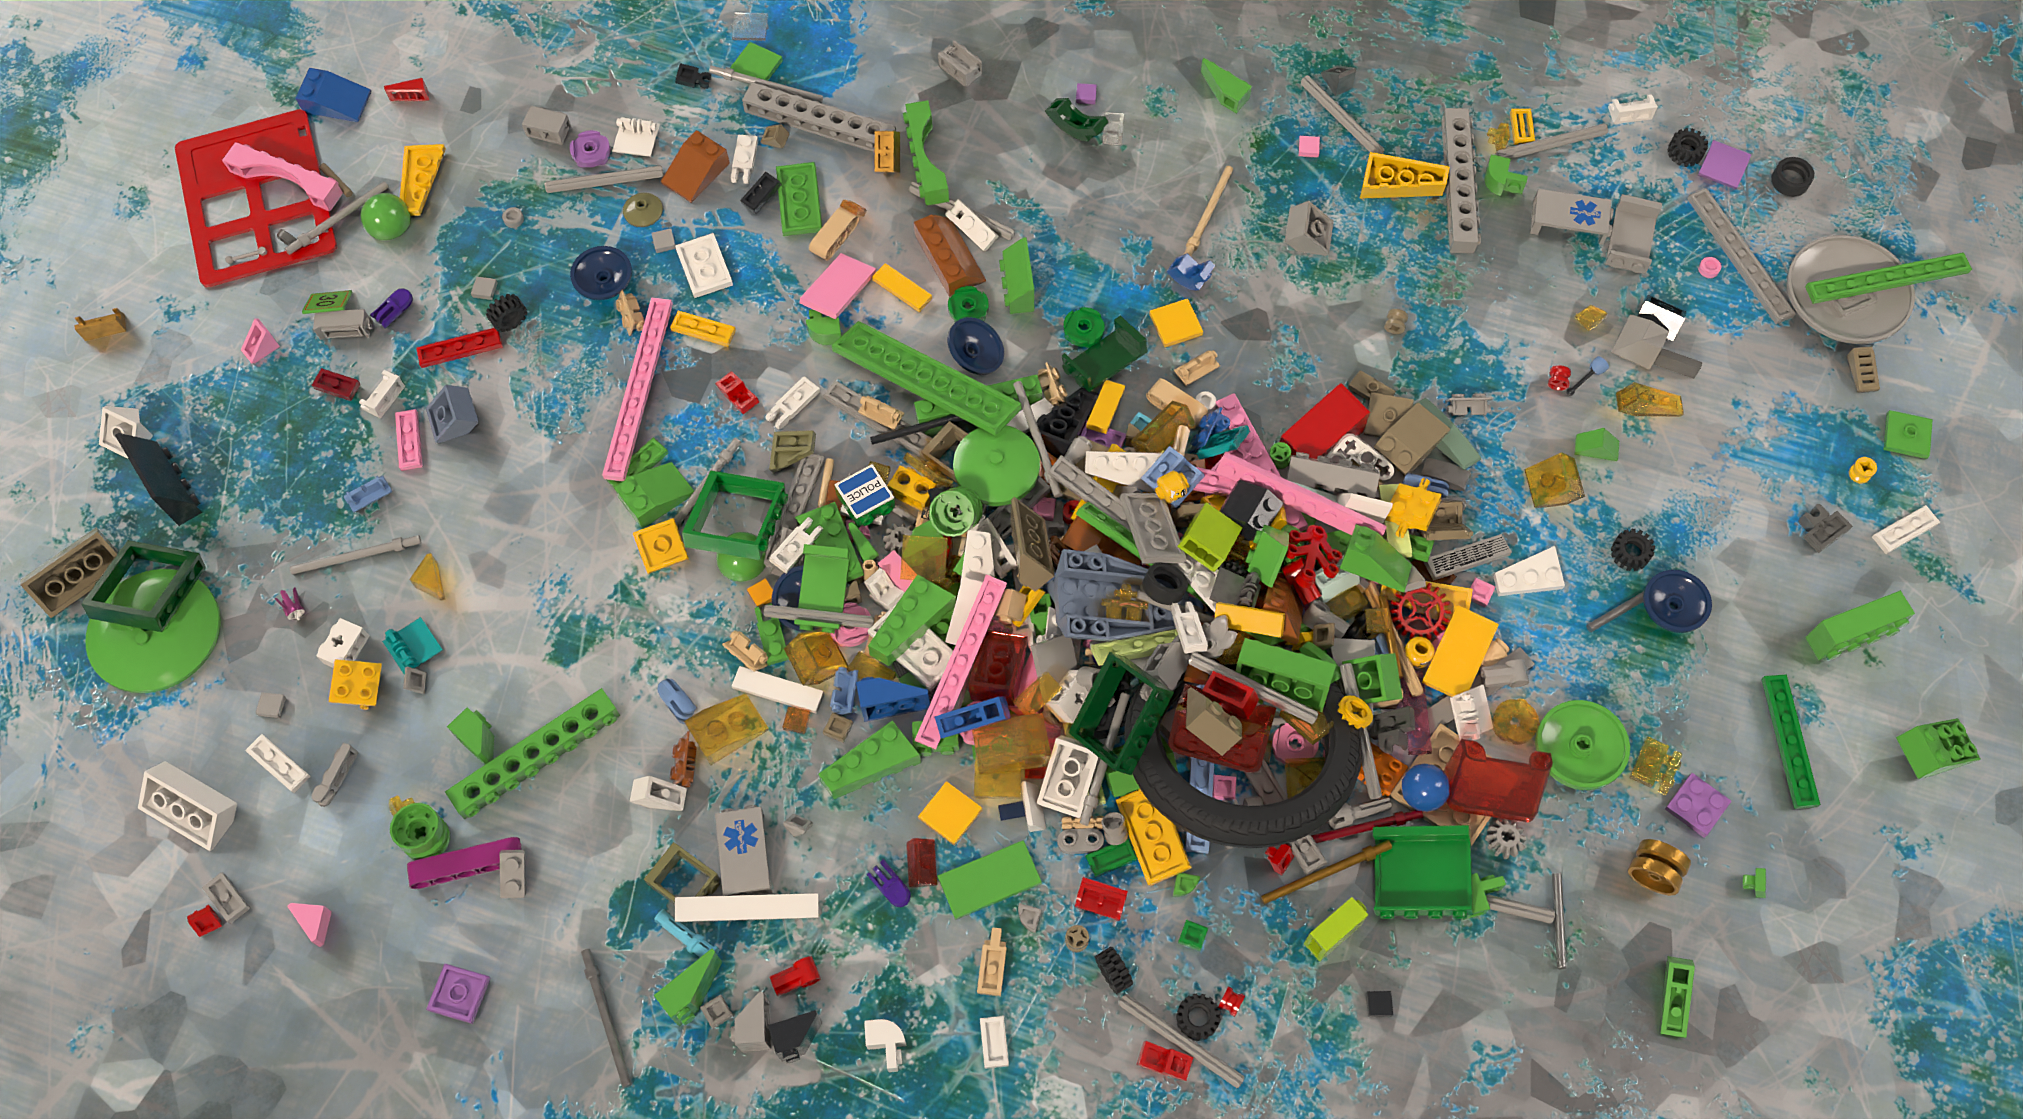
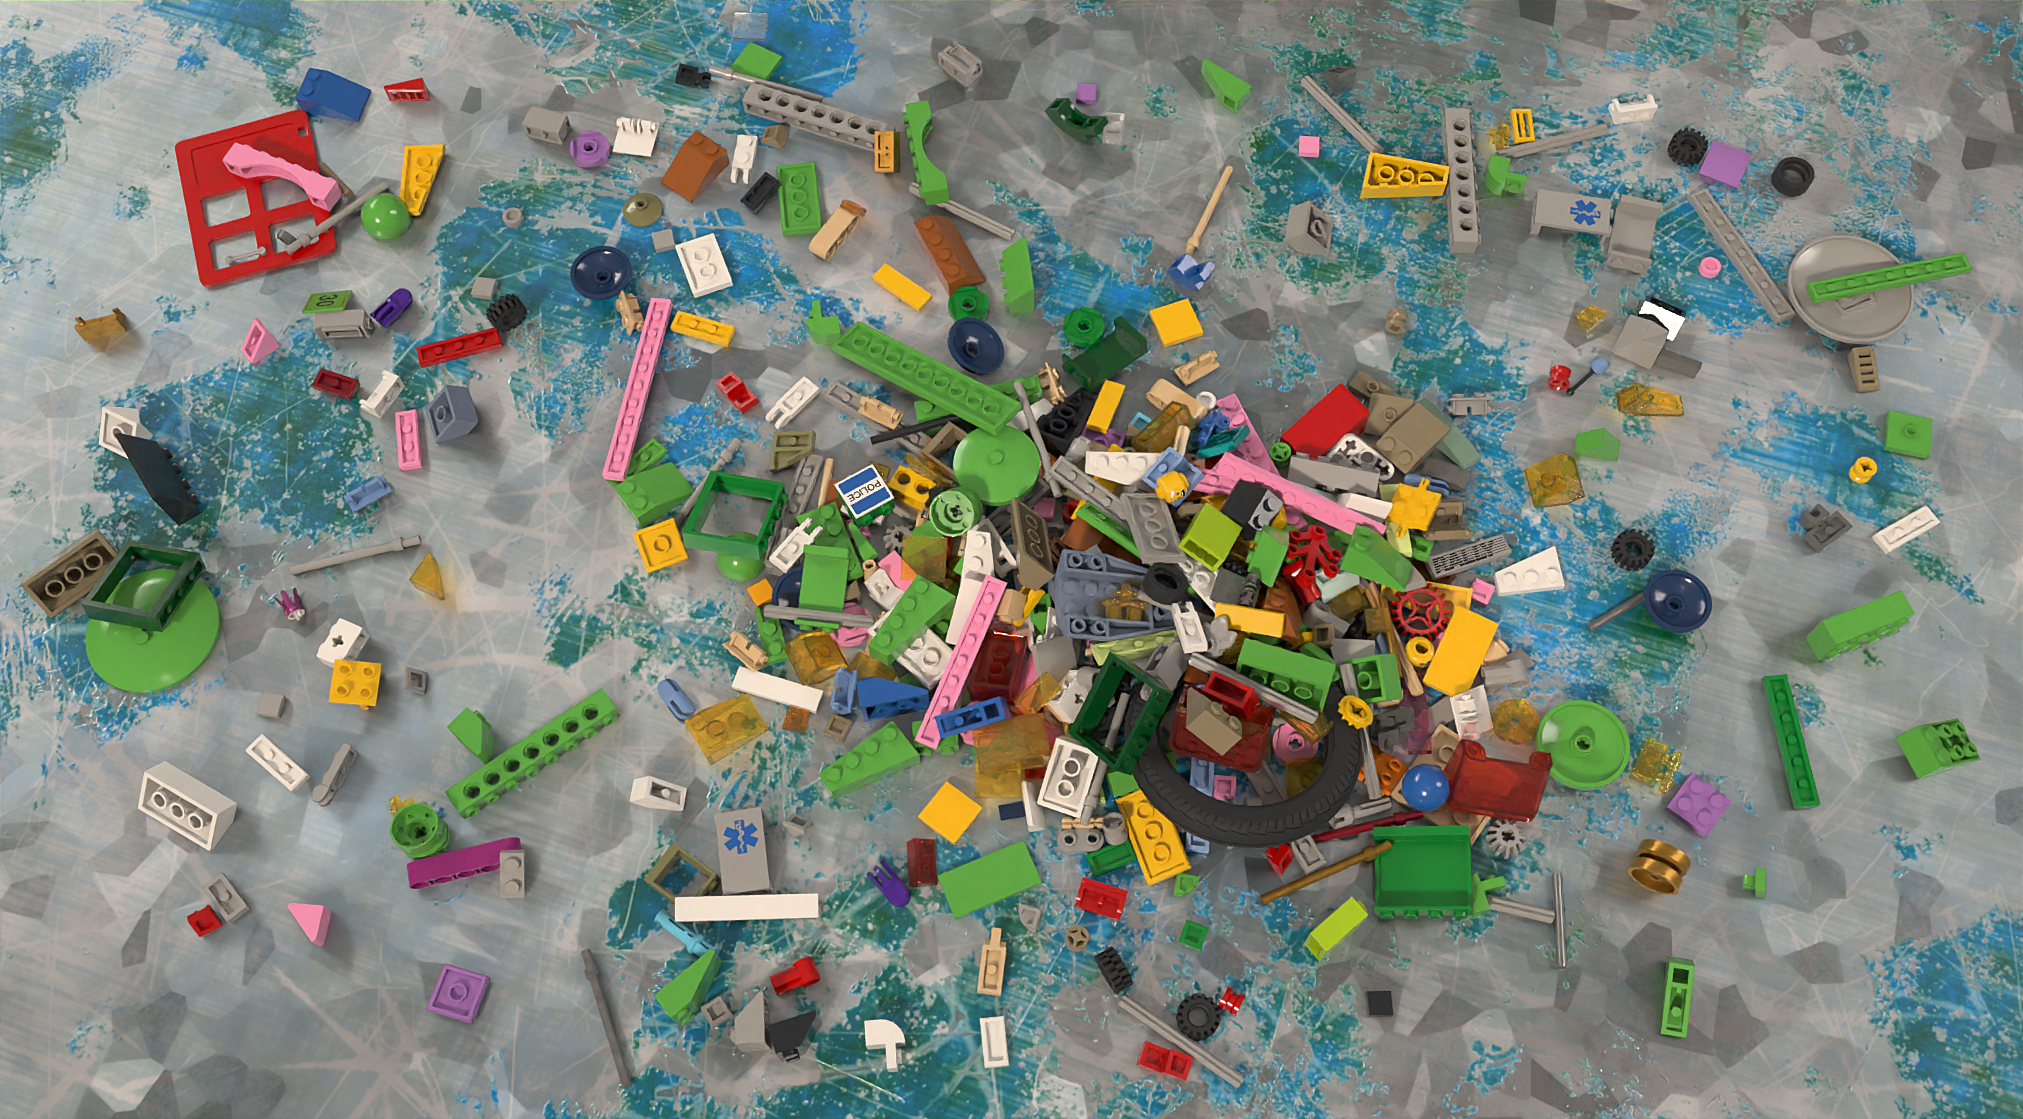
teal hinge [382,617,443,675] -> none
light grey axle [545,165,663,193] -> none
dark orange hinge [670,731,697,787] -> none
bright pink tile [800,253,876,319] -> none
white plate [945,199,999,252] -> none

